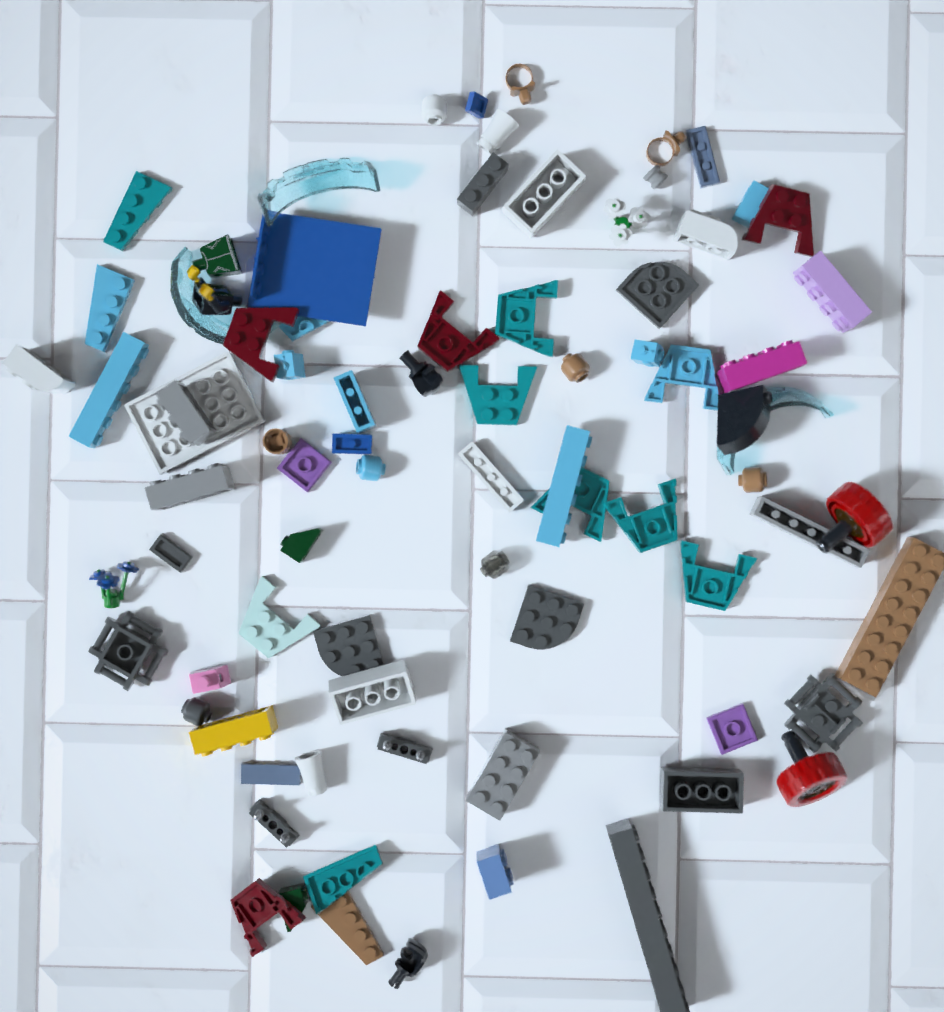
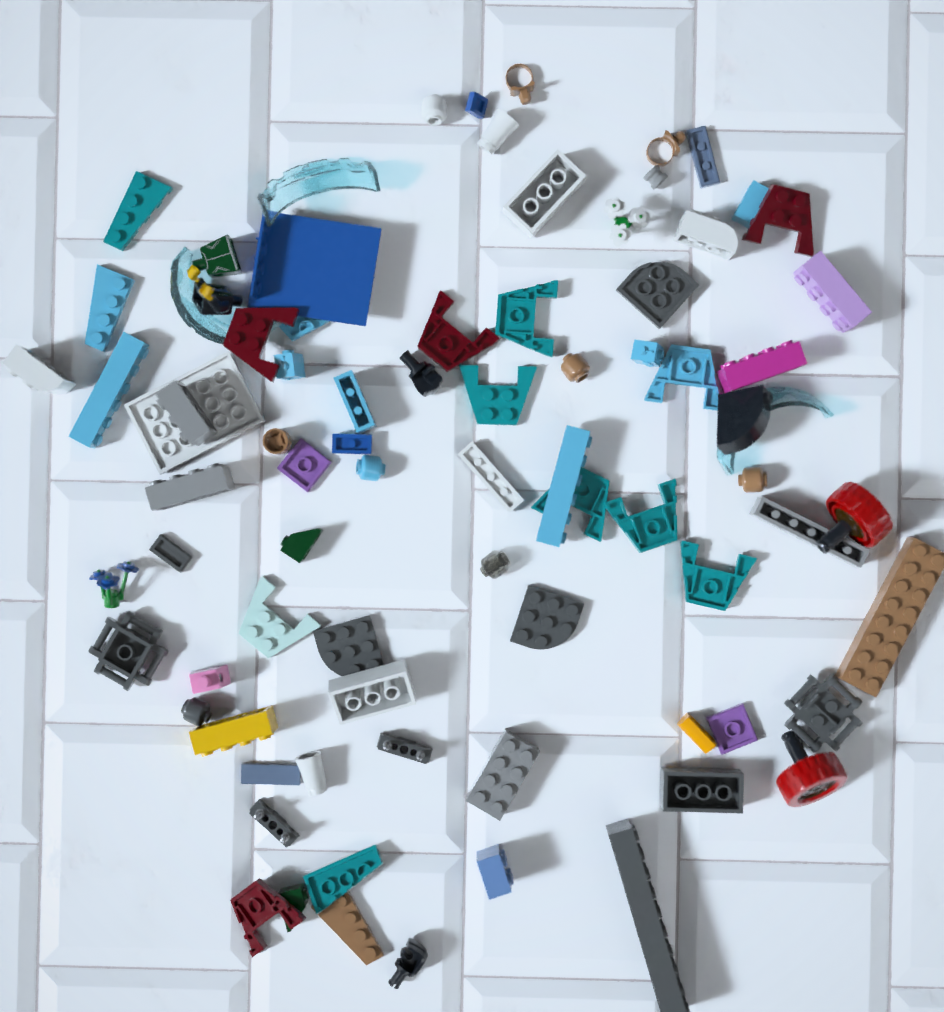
dark grey brick [457,152,509,216] -> none
none -> light orange brick [677,713,716,754]

